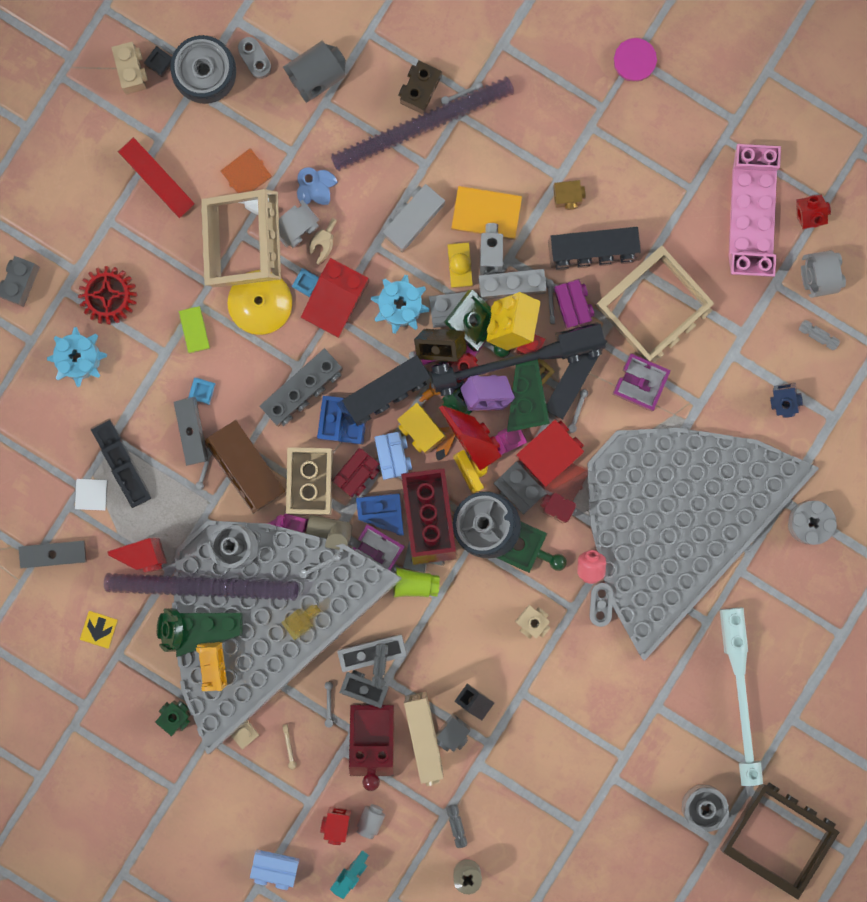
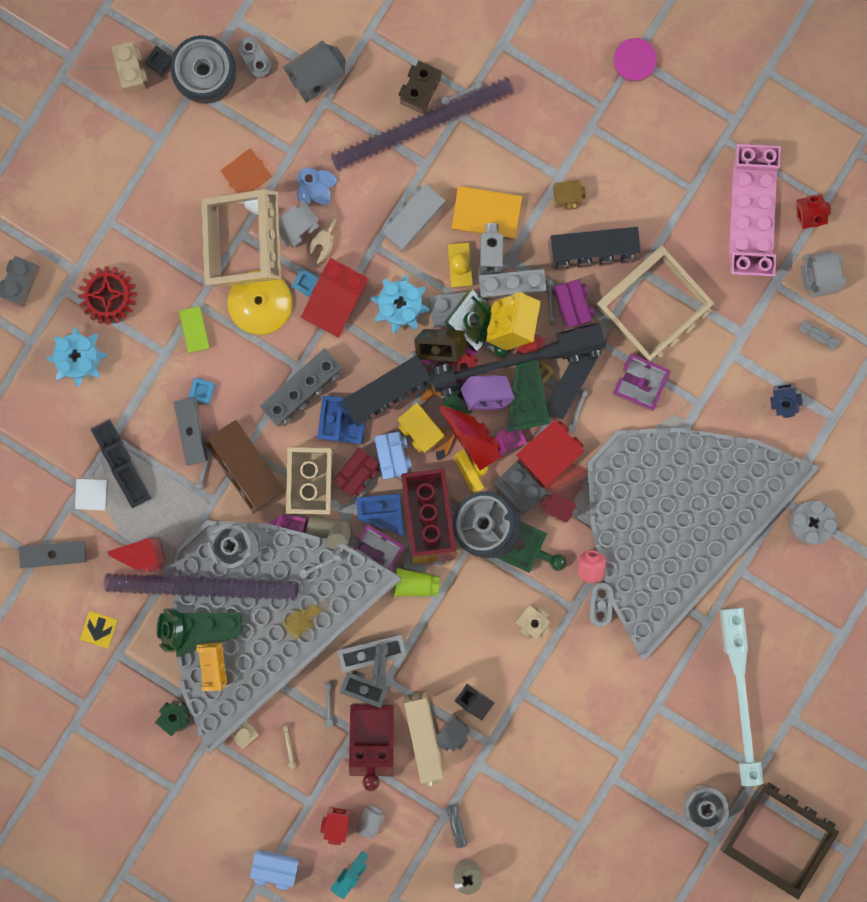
red slope [117,137,195,218] -> none

